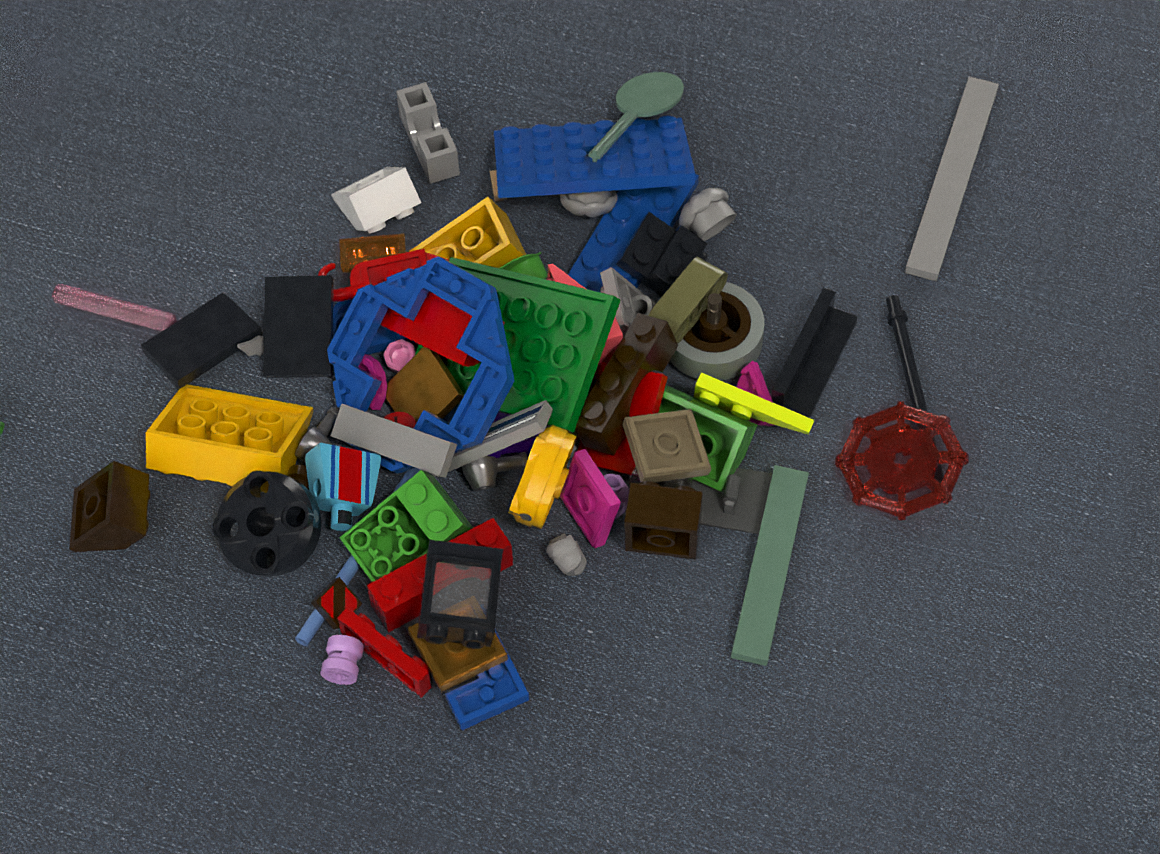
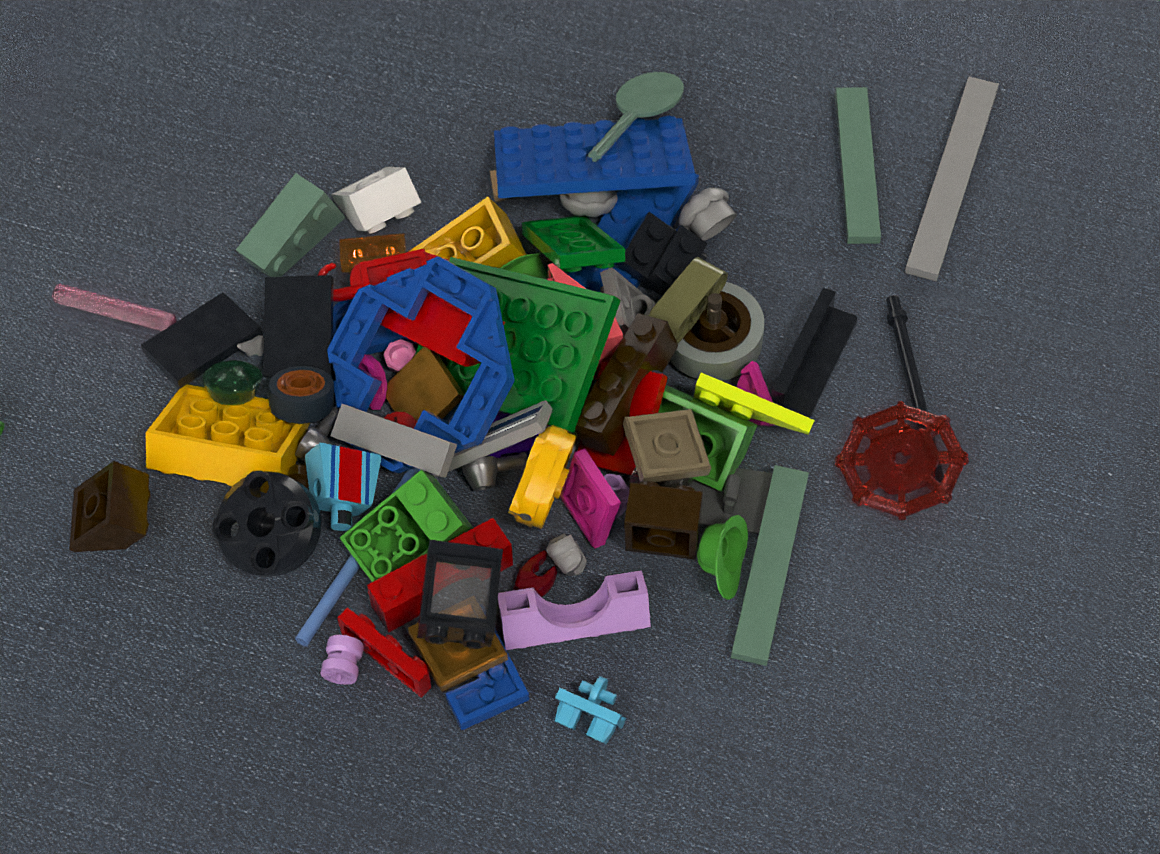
dark brown tile [311,577,363,630] -> none
light grey arch [396,82,460,184] -> none
none -> clear green hat [202,360,263,405]
none -> sand green wedge [236,173,346,277]
none -> black wheel [268,366,335,424]
none -> lavender arch [498,570,651,650]
none -> dark red hand [513,550,557,597]
none -> green plate [522,216,625,272]
none -> medium azure hips [554,676,626,744]
none -> bright green piece [697,515,748,600]
none -> sand green tile [835,87,881,244]

